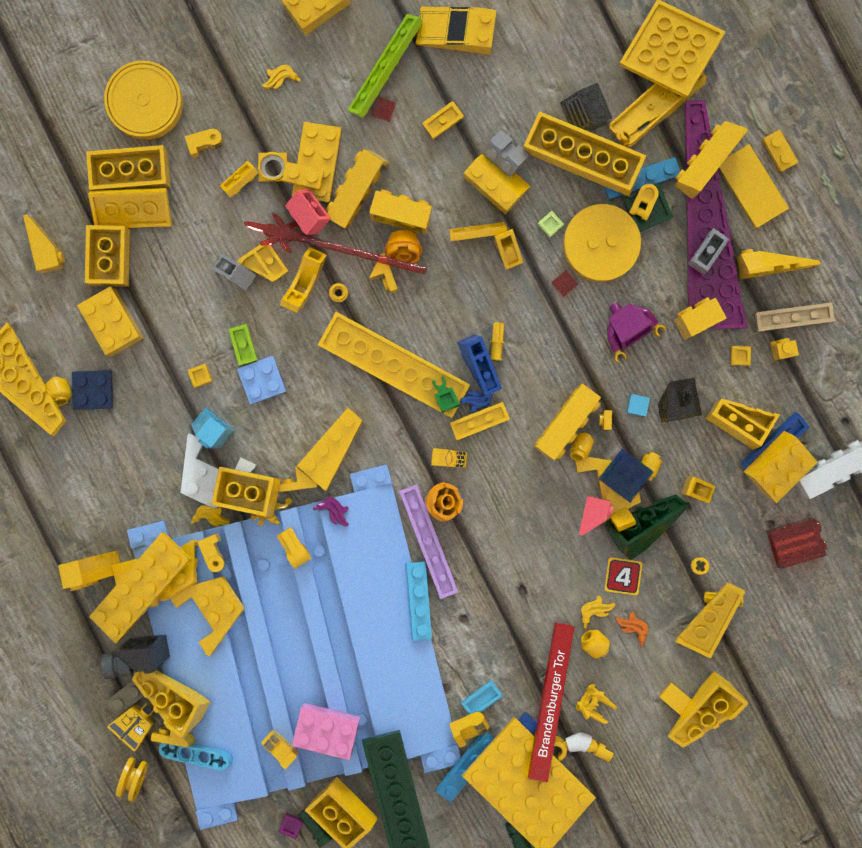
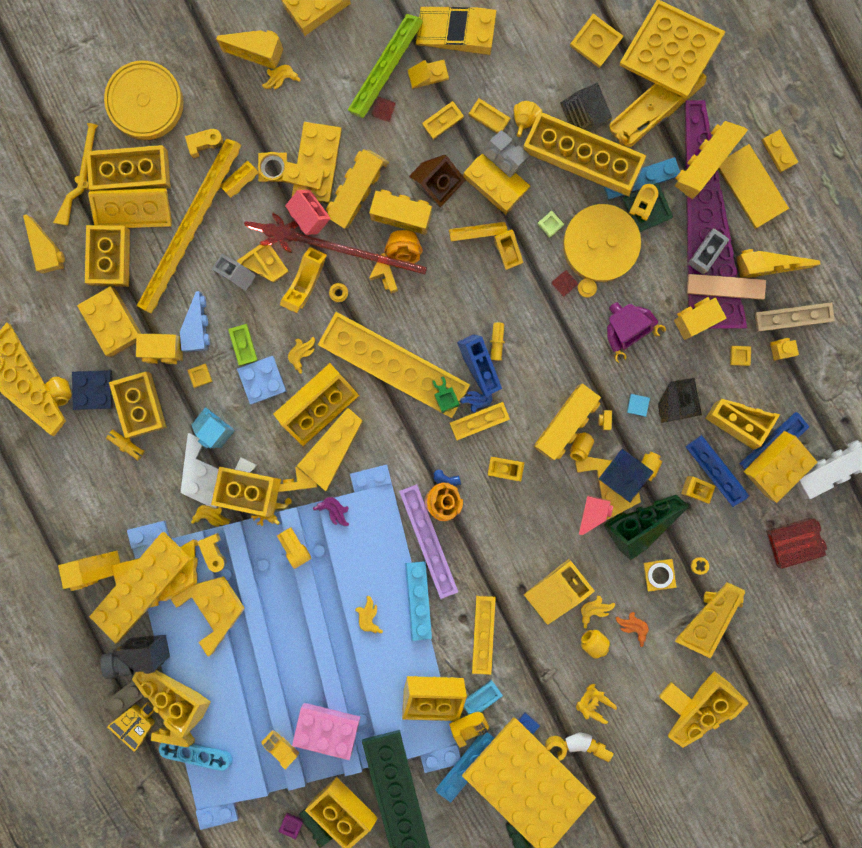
yellow wheel [116,757,148,802] -> none
yellow leg [431,448,468,468] -> none
red tile [528,622,575,782] -> none
sticker [604,557,643,596] -> none
yellow tile [610,508,636,532] -> none
none -> yellow piece [53,123,98,226]
none -> yellow pin [106,429,145,461]
none -> yellow brick [109,372,167,438]
none -> yellow brick [136,334,183,364]
none -> yellow plate [137,139,241,313]
none -> light blue slope [180,291,210,352]
none -> yellow slope [216,30,283,70]
none -> yellow slope [273,363,360,446]
none -> yellow piece [288,337,315,374]
none -> yellow piece [355,596,383,633]
none -> yellow slope [402,676,467,721]
none -> yellow slope [408,60,449,89]
none -> reddish brown slope [409,155,466,208]
none -> blue arm [433,470,461,486]
none -> yellow tile [468,98,511,133]
none -> yellow plate [472,595,496,675]
none -> yellow slope [488,457,524,482]
none -> yellow piece [513,101,542,137]
none -> yellow slope [523,559,595,625]
none -> yellow plate [570,14,623,68]
none -> yellow plate [578,278,597,298]
none -> piece [643,559,677,592]
none -> blue plate [685,435,750,507]
none -> light nougat tile [687,274,766,300]

